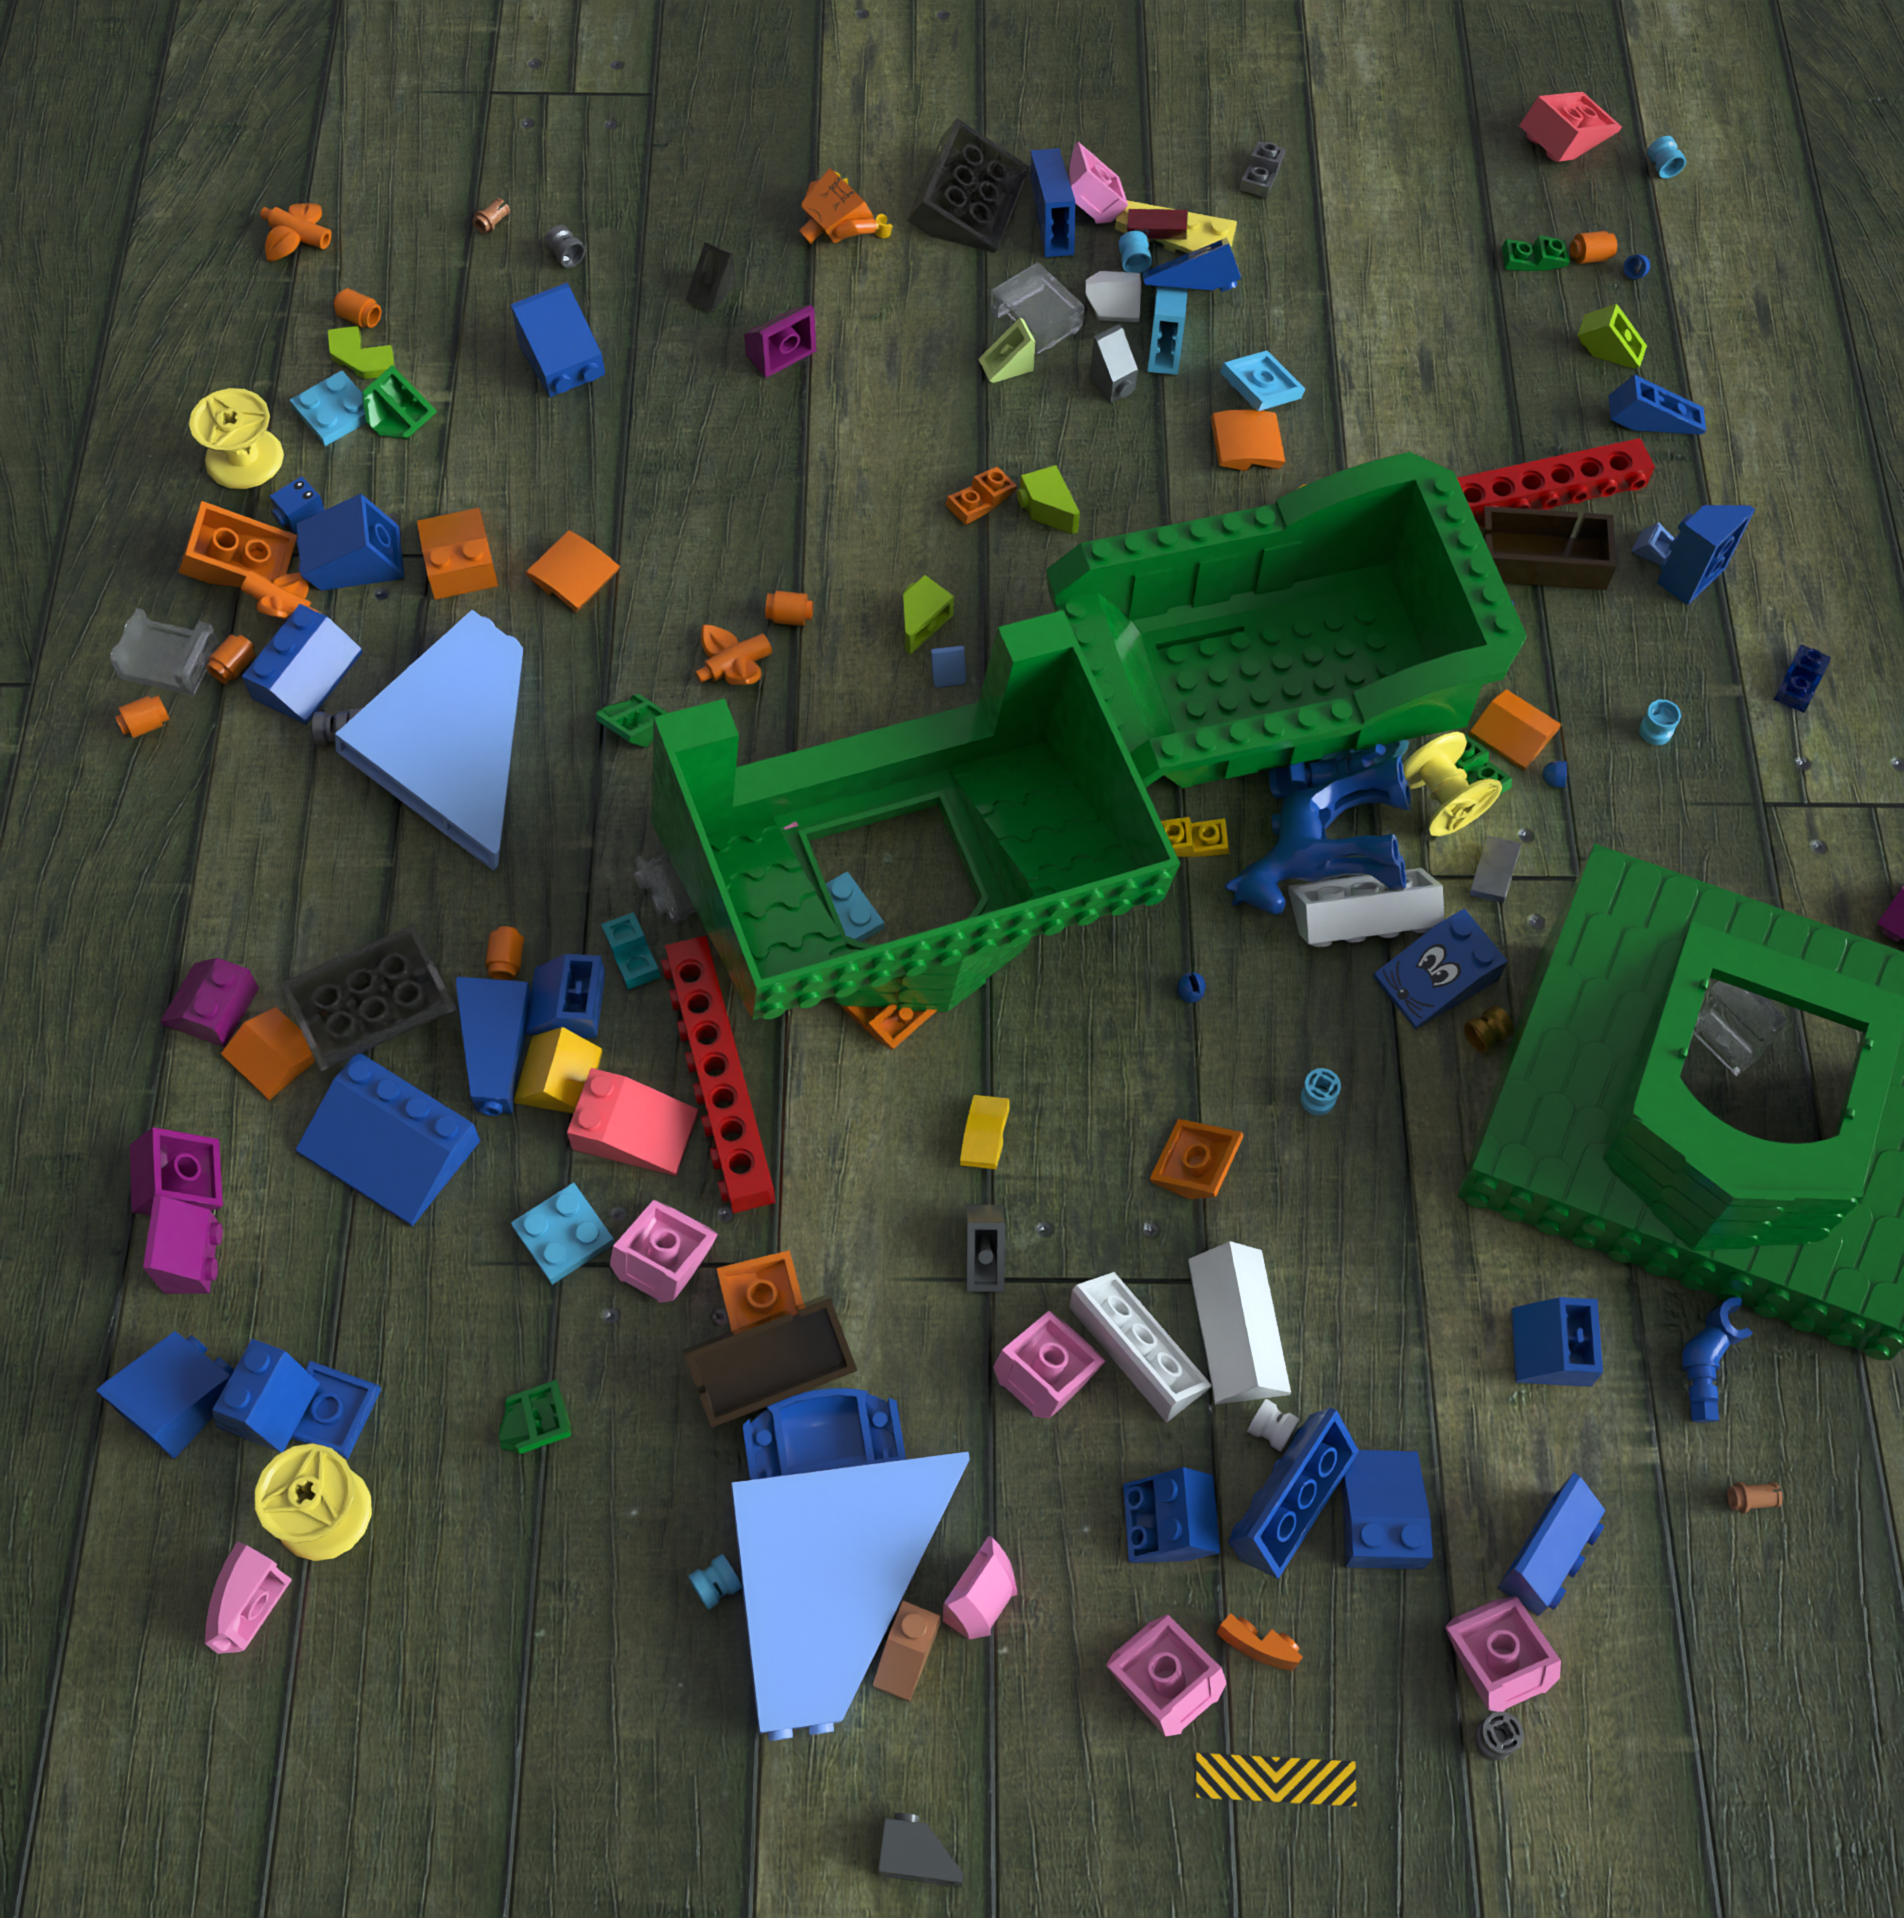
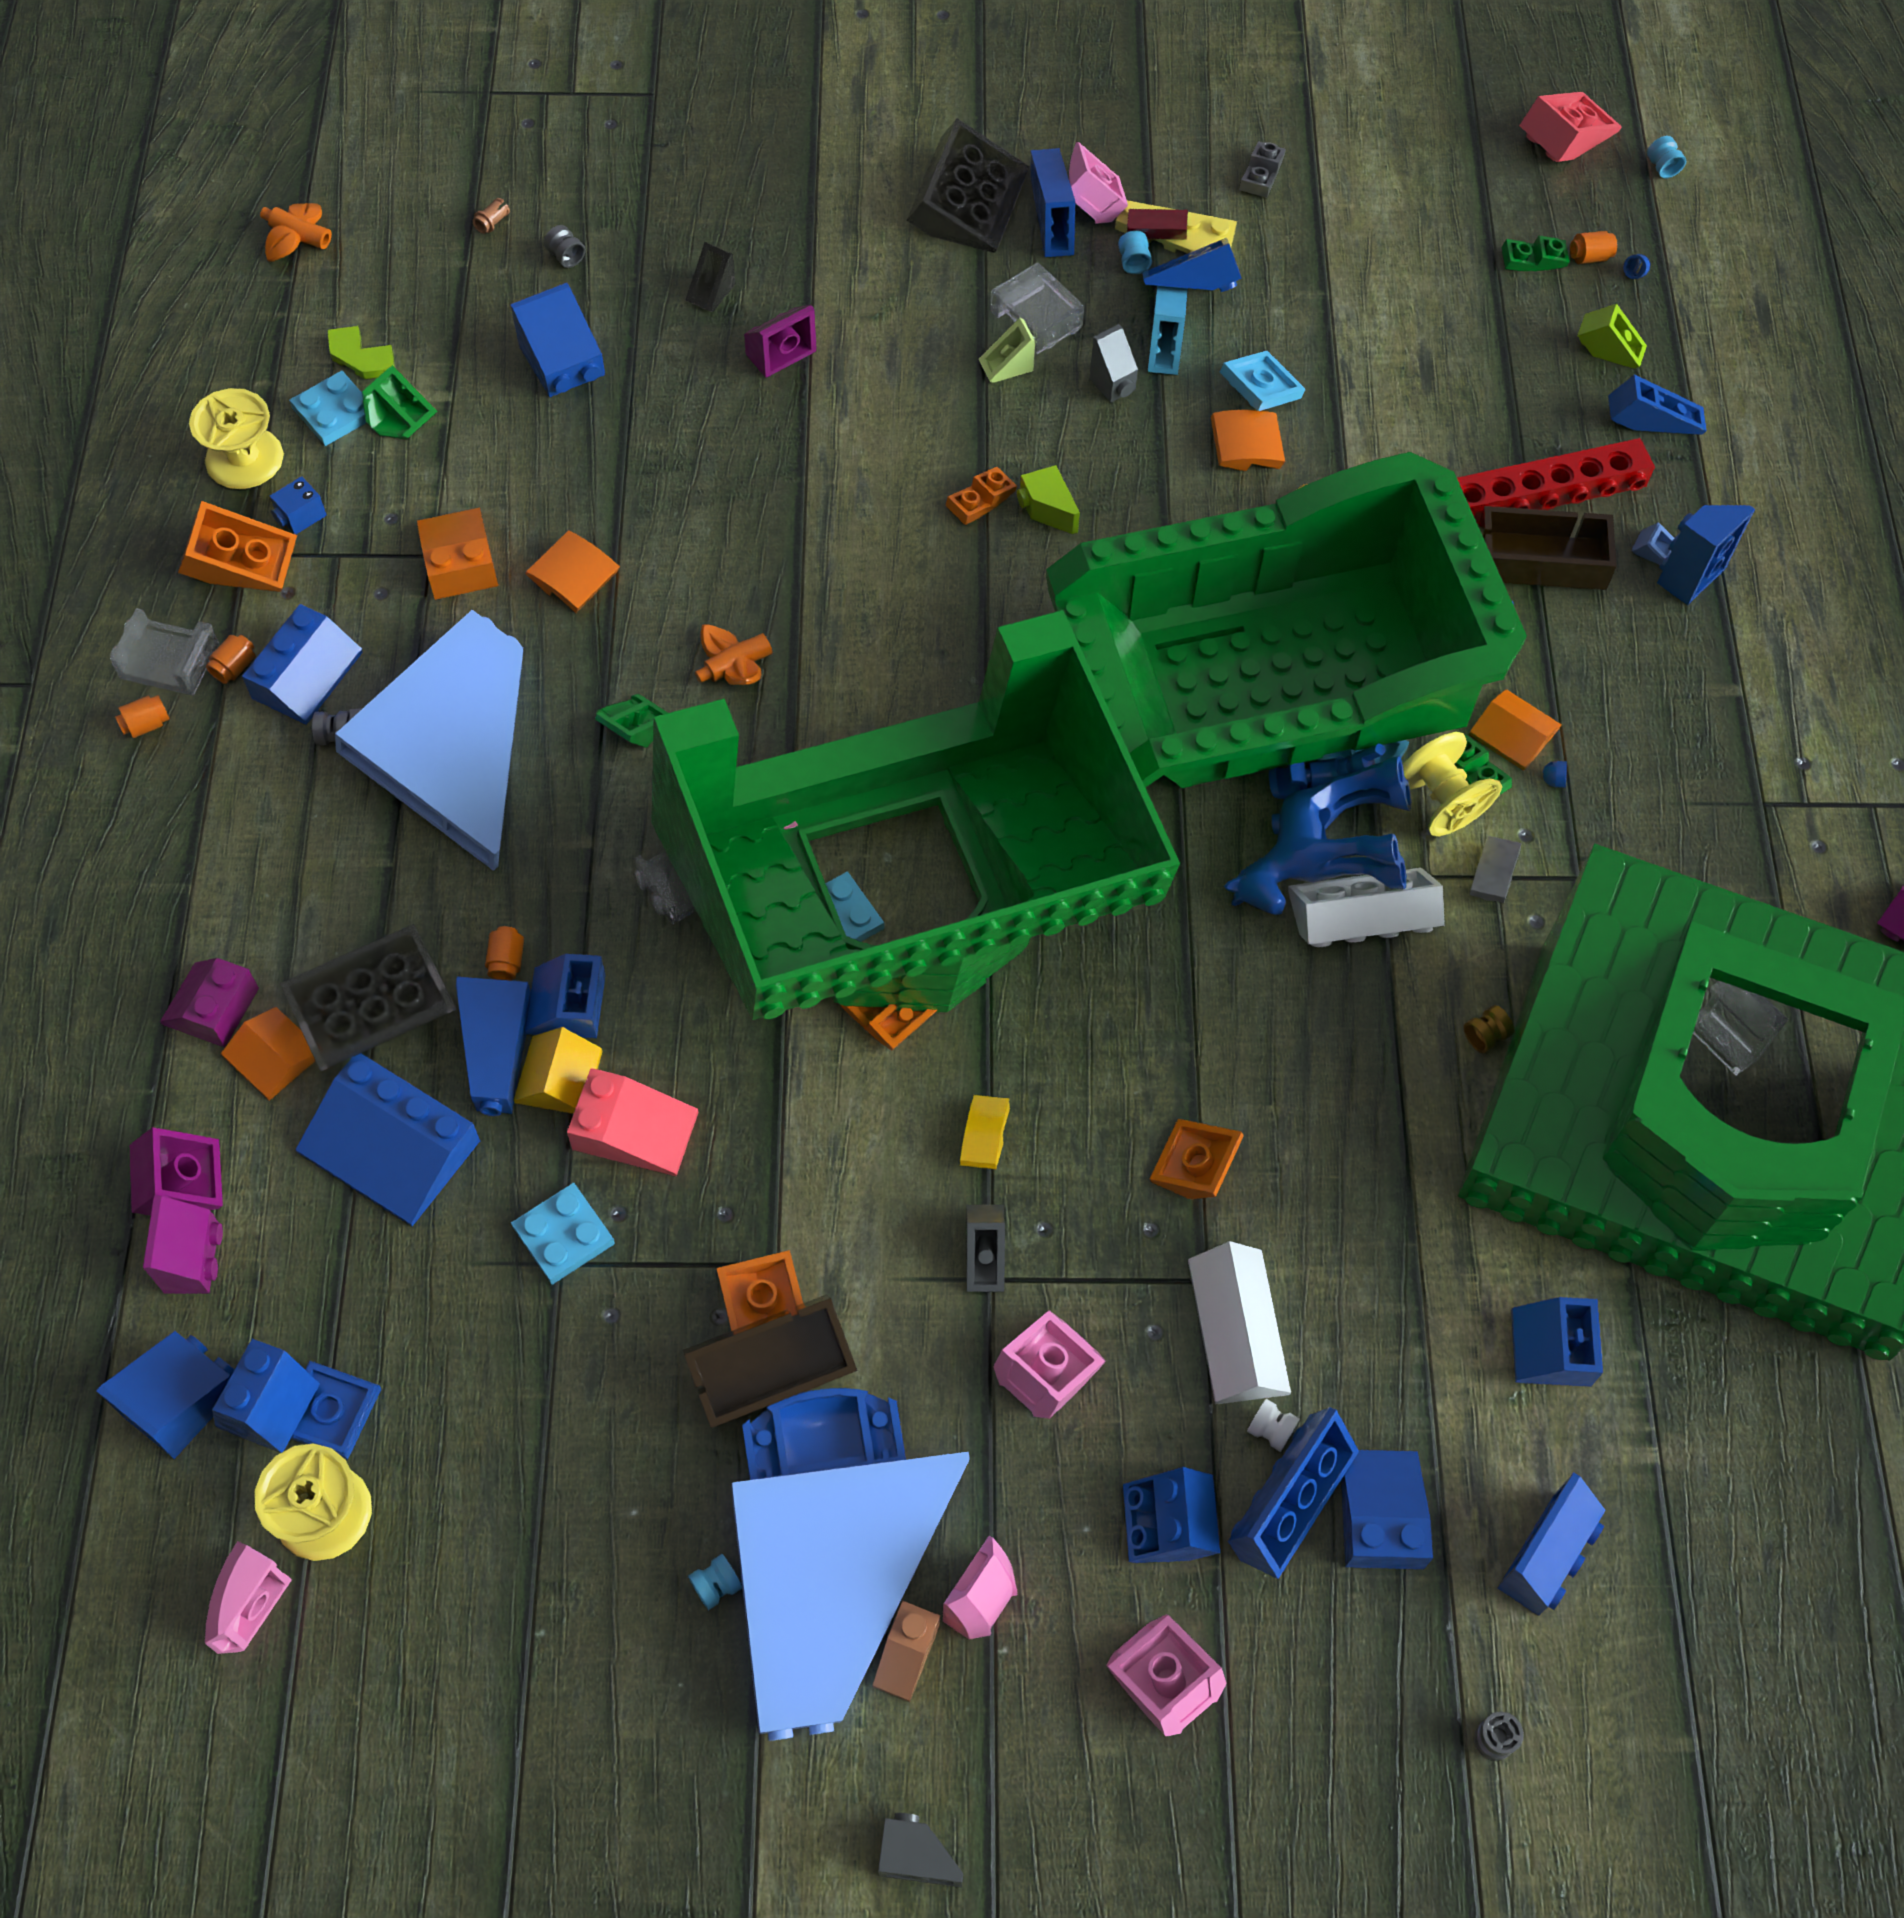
orange plant [240,570,321,620] -> none
blue slope [296,493,405,591] -> none
orange brick [333,288,382,328] -> none
green slope [498,1379,571,1454] -> none
teal slope [601,912,661,990] -> none
bright pink slope [610,1200,718,1303] -> none
red brick [661,935,776,1214] -> none
orange brick [765,591,814,626] -> none
orange torso [798,168,893,244] -> none
lime slope [903,575,954,655] -> none
medium blue slope [931,646,966,688] -> none
white slope [1069,1272,1212,1423] -> none
white slope [1085,271,1141,322] -> none
yellow slope [1161,817,1230,857] -> none
blue hinge [1177,972,1206,1003] -> none
sticker [1196,1753,1357,1806] -> none
orange slope [1216,1613,1303,1671] -> none
medium azure wheel [1300,1068,1341,1116] -> none
blue slope [1373,908,1508,1030] -> none
bright pink slope [1445,1596,1561,1712] -> none
medium azure wheel [1639,699,1681,745] -> none
blue piece [1682,1297,1753,1423] -> none
nougat pin [1727,1482,1783,1514] -> none
clear blue slope [1773,644,1832,713] -> none

